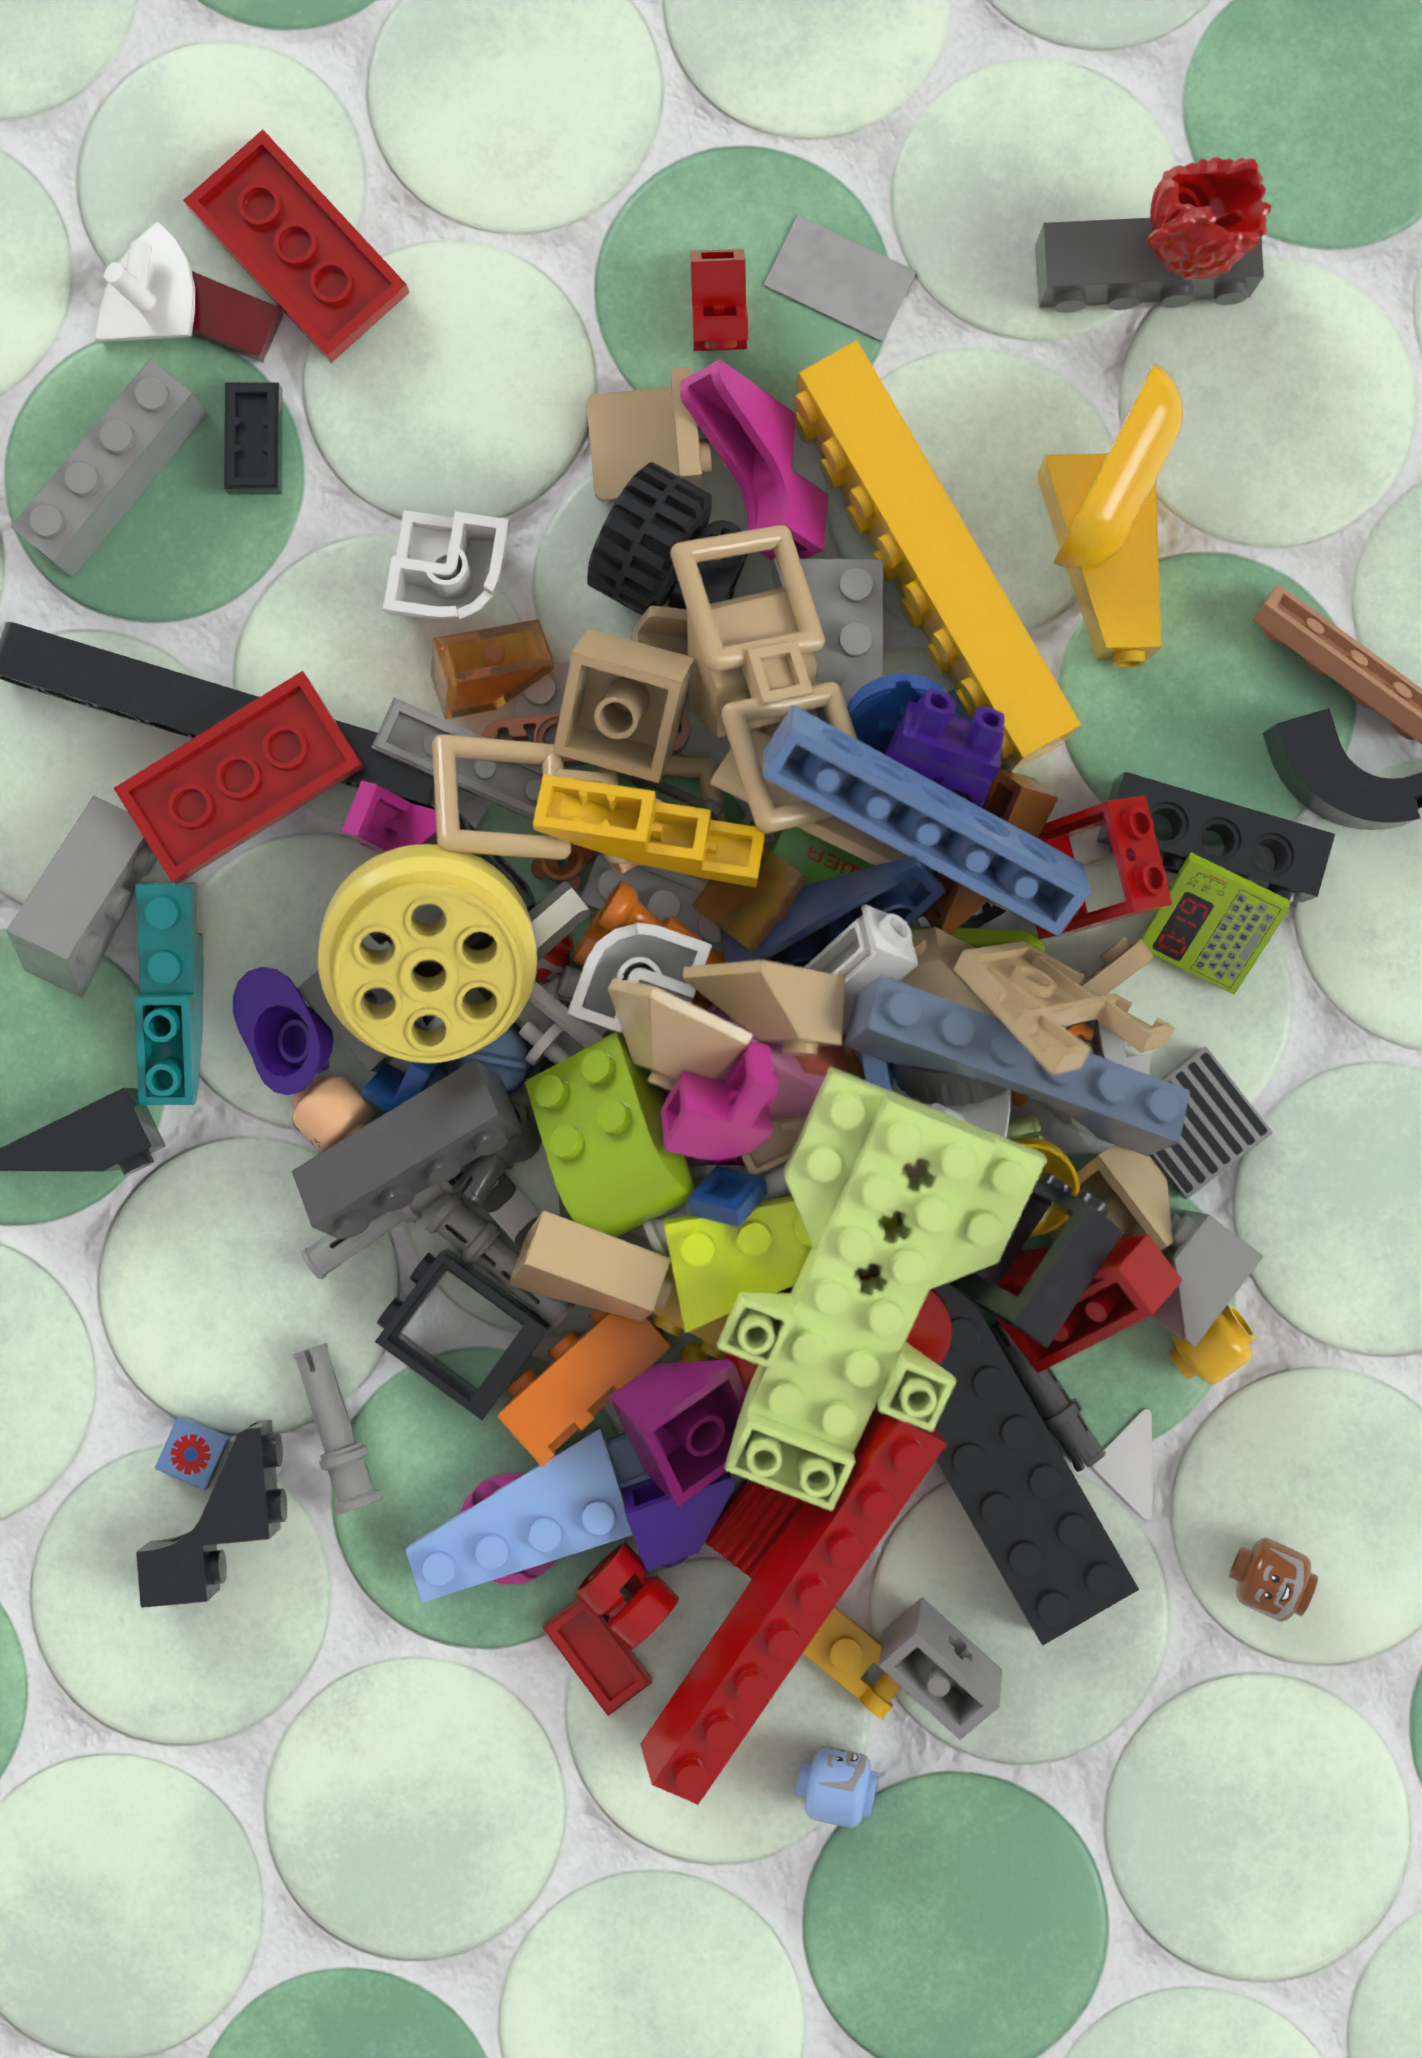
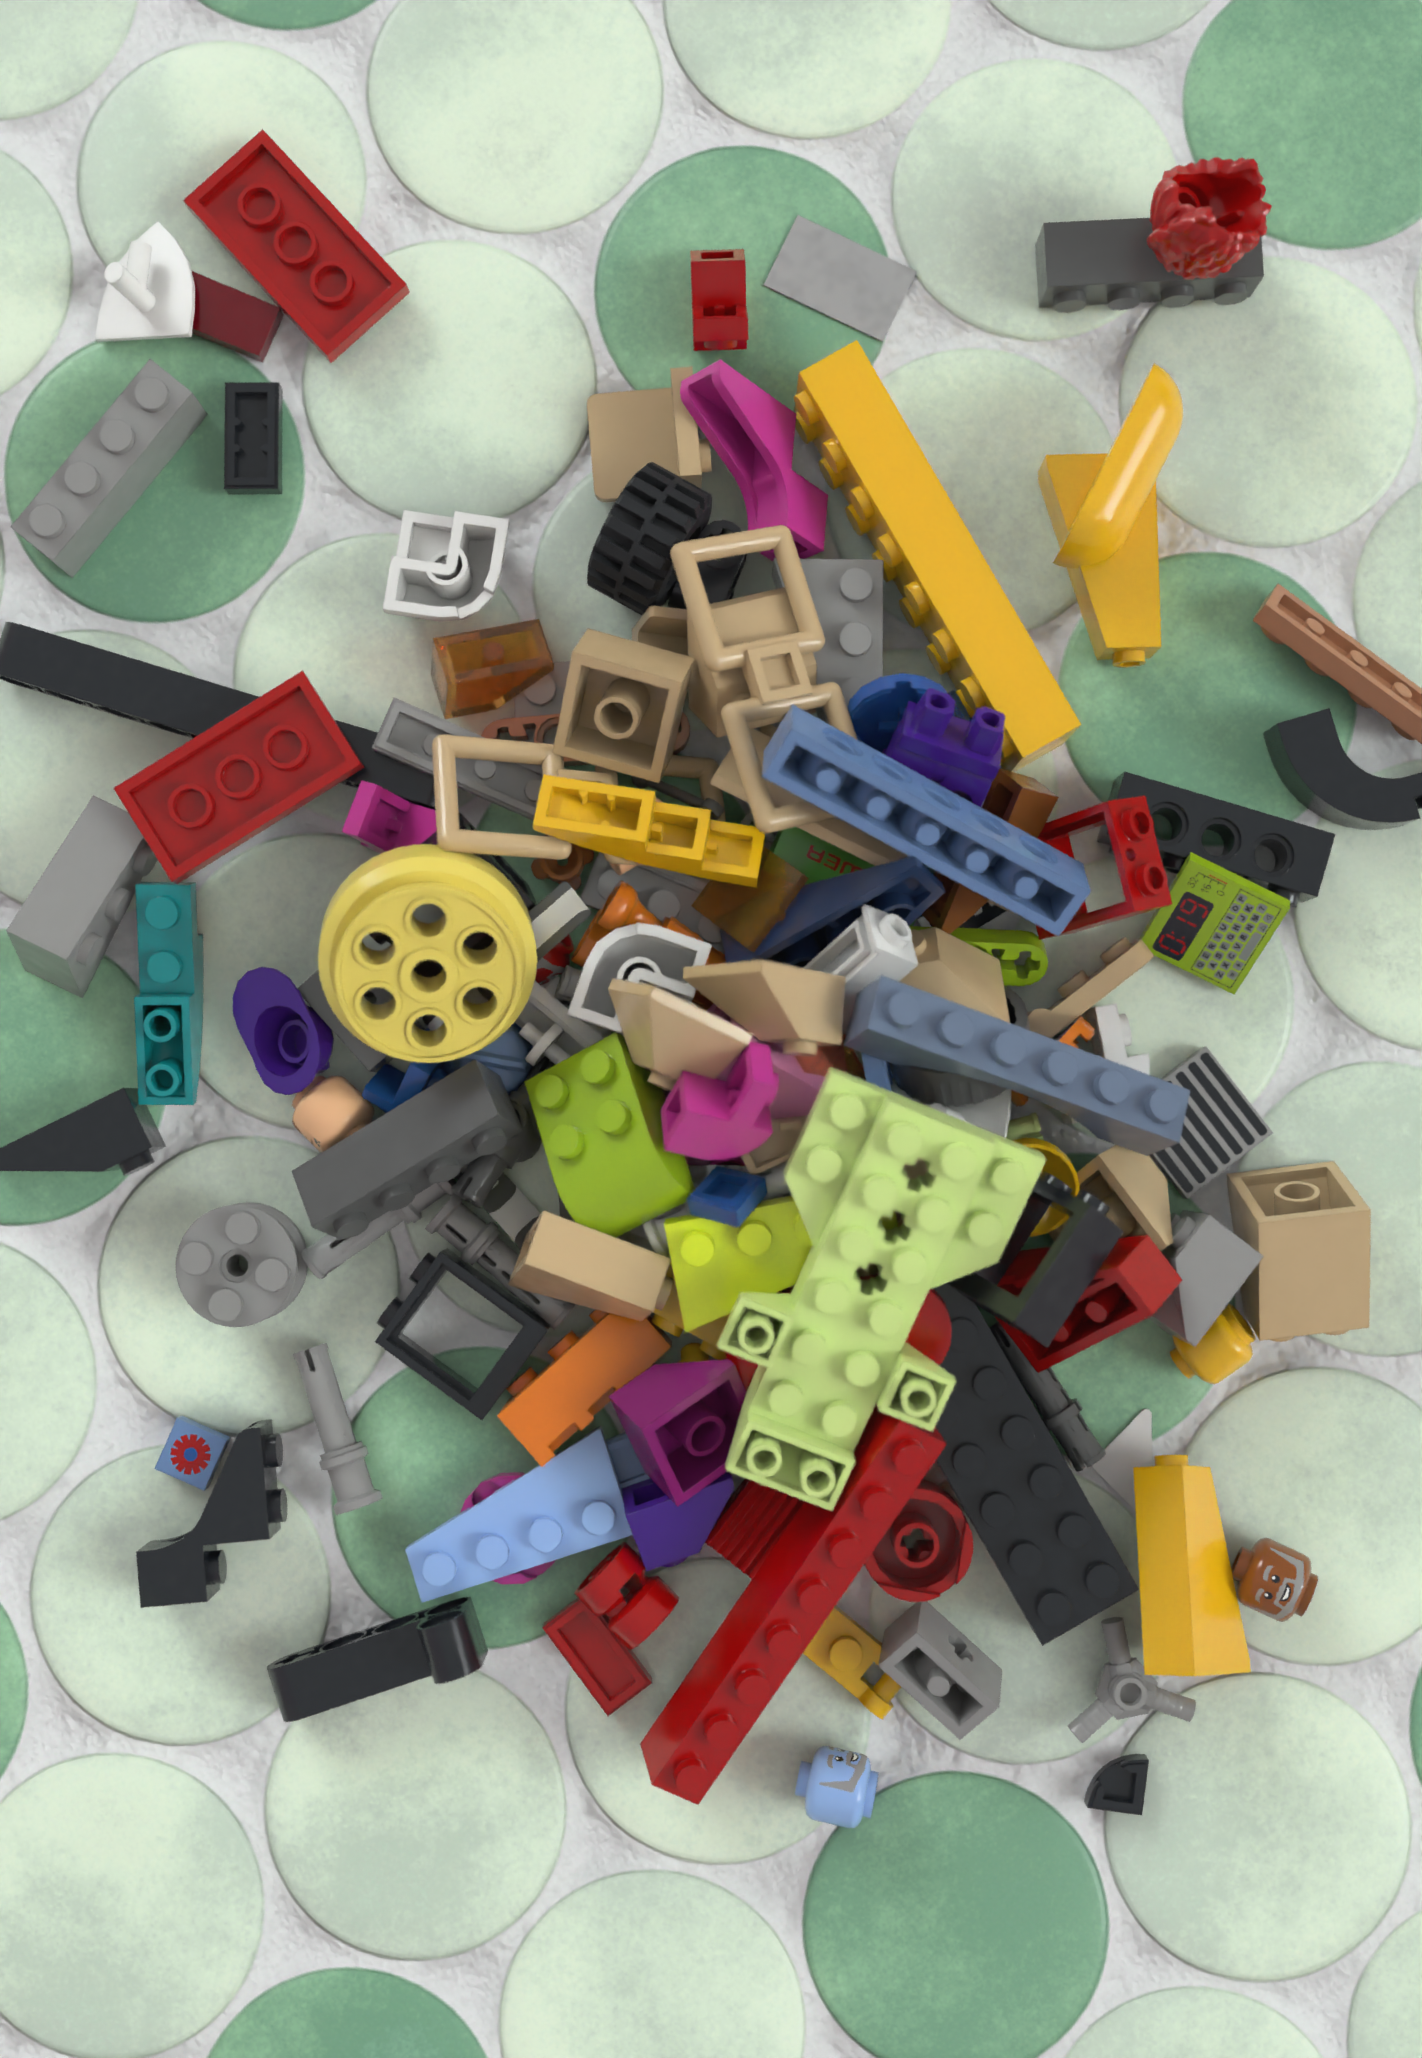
tan wing [953,941,1175,1075] -> none
none -> light grey wheel [176,1202,308,1327]
none -> black beam [267,1597,488,1722]
none -> red brick [864,1479,973,1602]
none -> light grey piece [1068,1617,1196,1744]
none -> black tile [1084,1754,1149,1815]
none -> yellow slope [1133,1455,1251,1676]
none -> tan slope [1227,1161,1371,1342]

